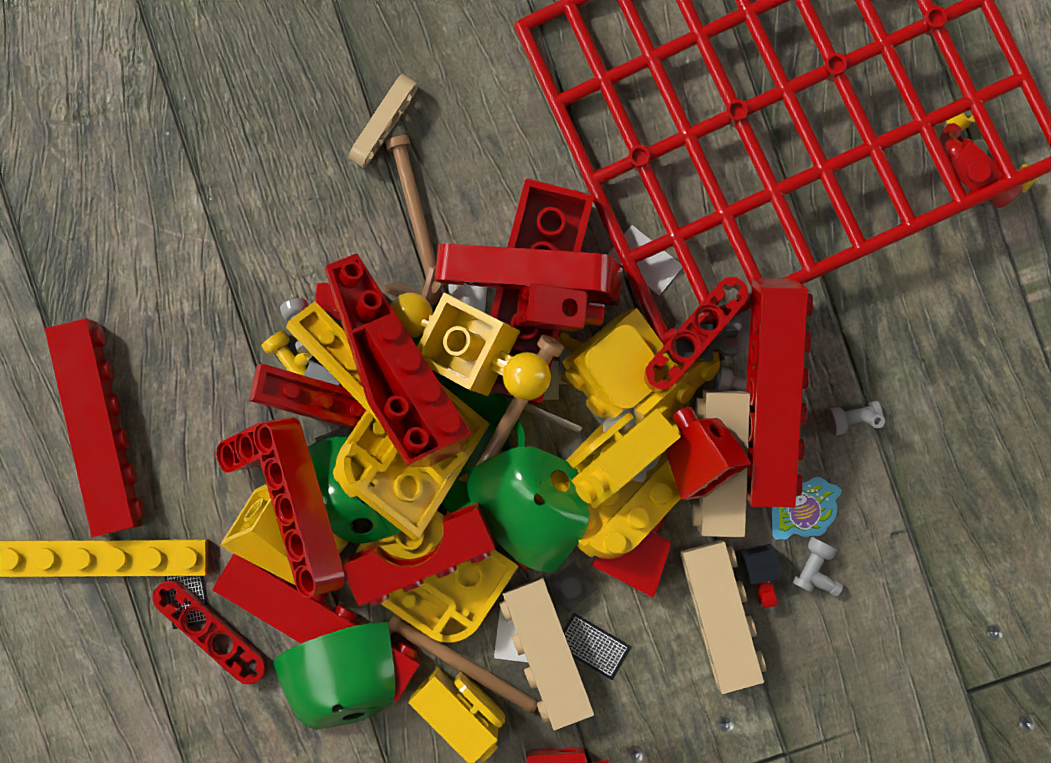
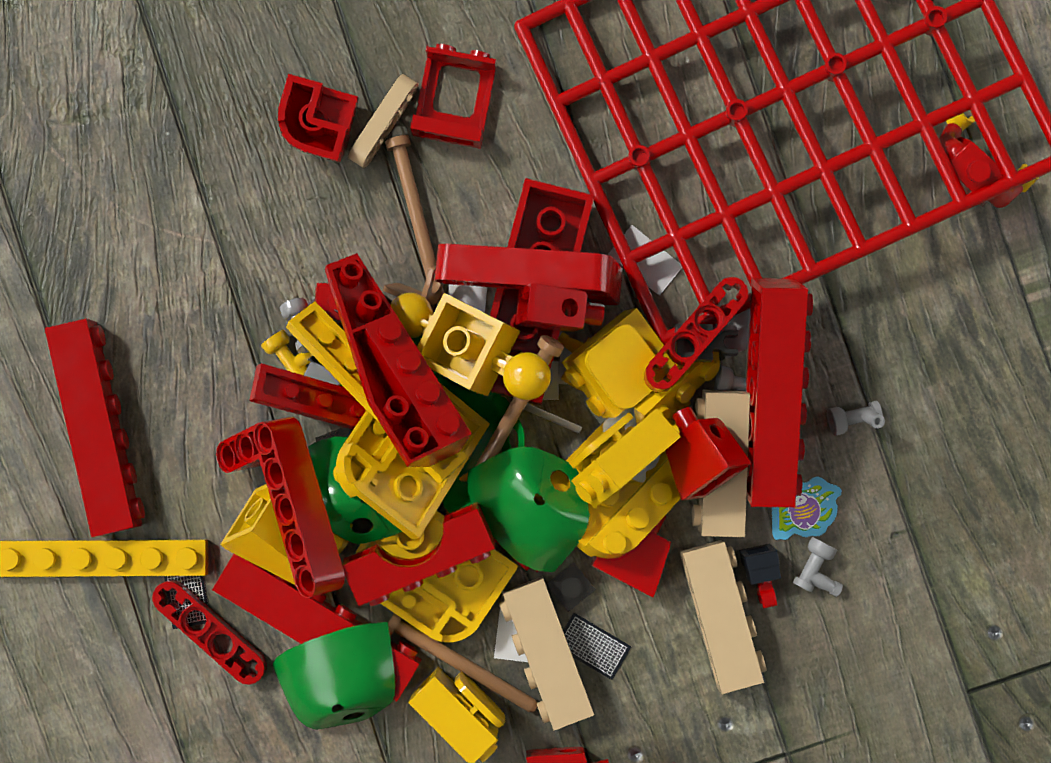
none -> red brick [277,74,359,162]
none -> red window [410,44,497,149]

